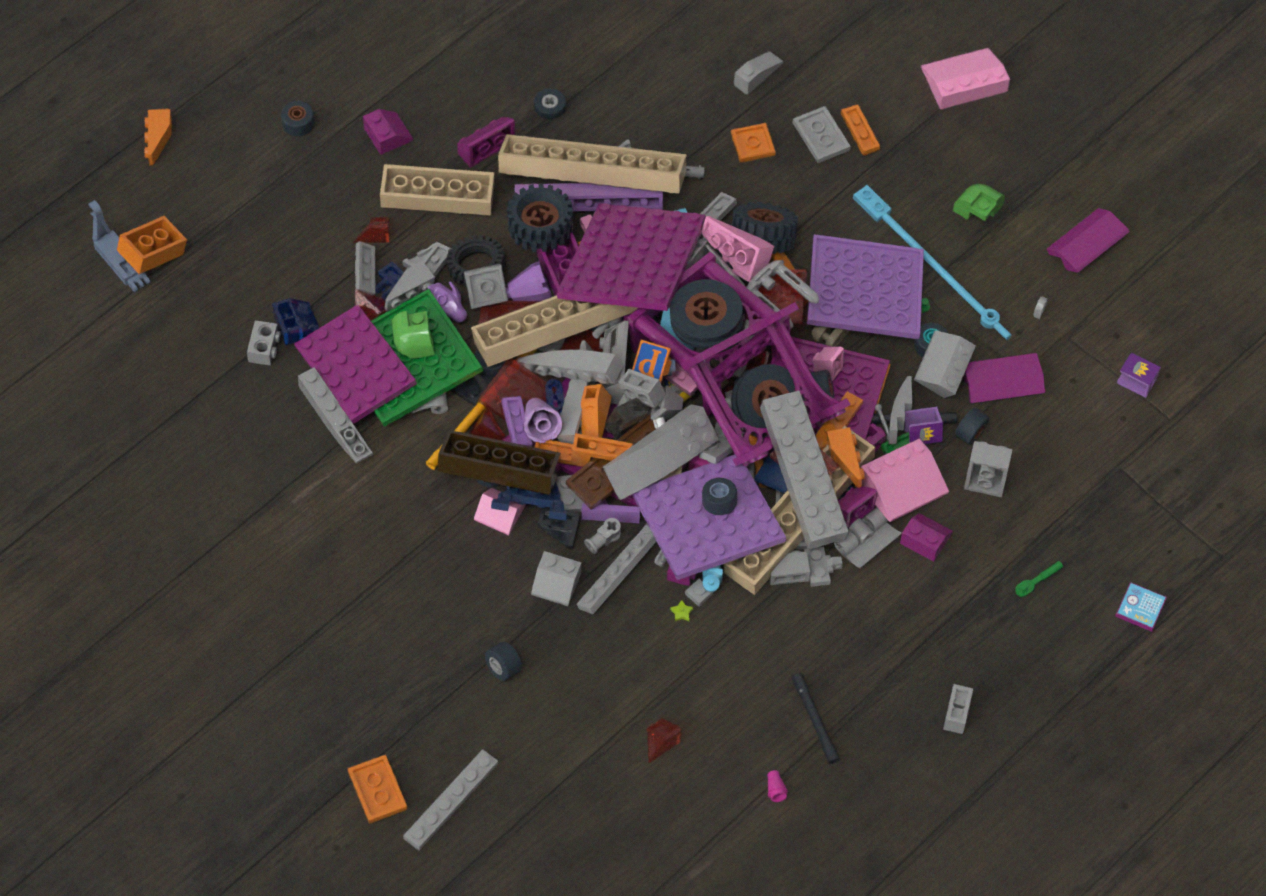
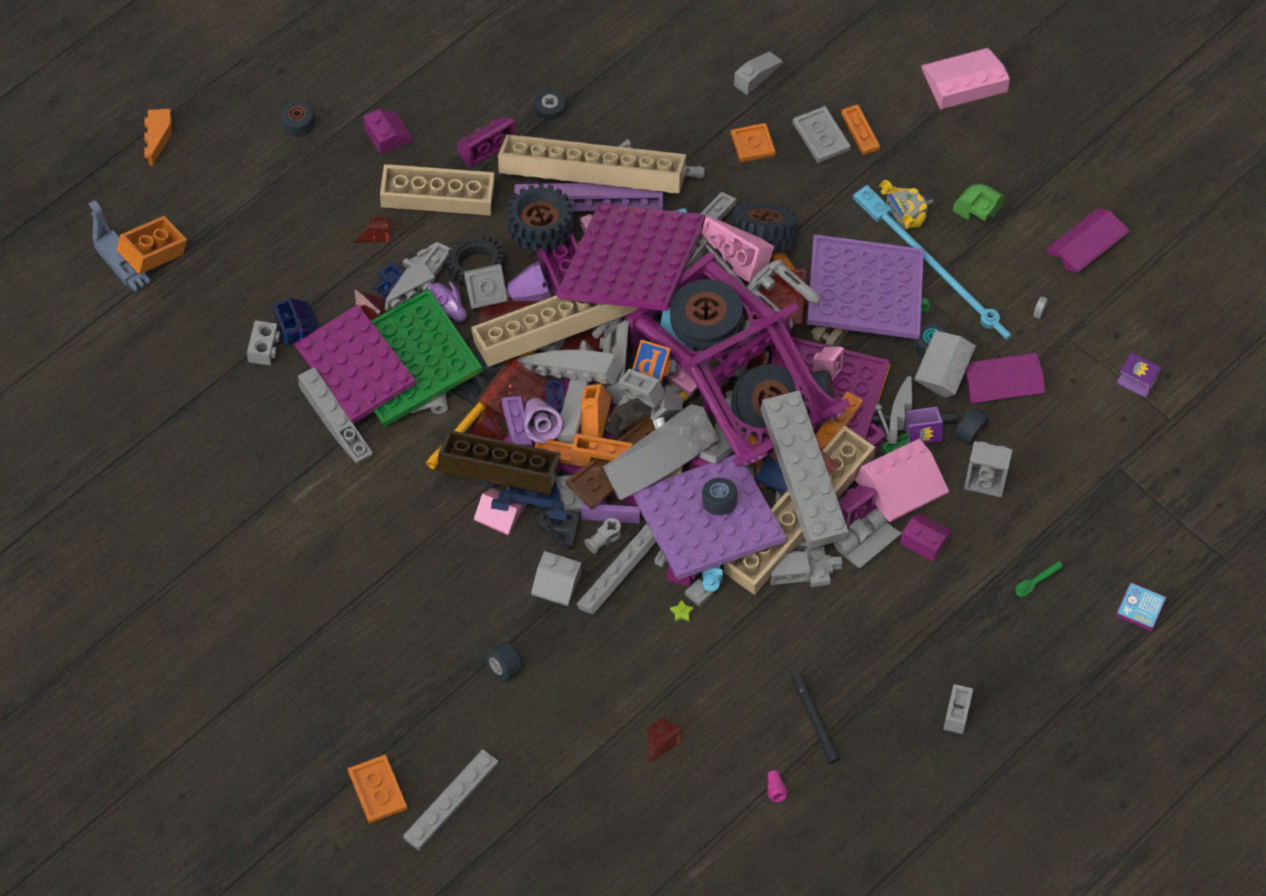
light grey plate [355,241,375,297] -> none
bright green brick [392,311,435,358] -> none
orange slope [827,427,865,488] -> none
none -> torso [879,180,933,230]

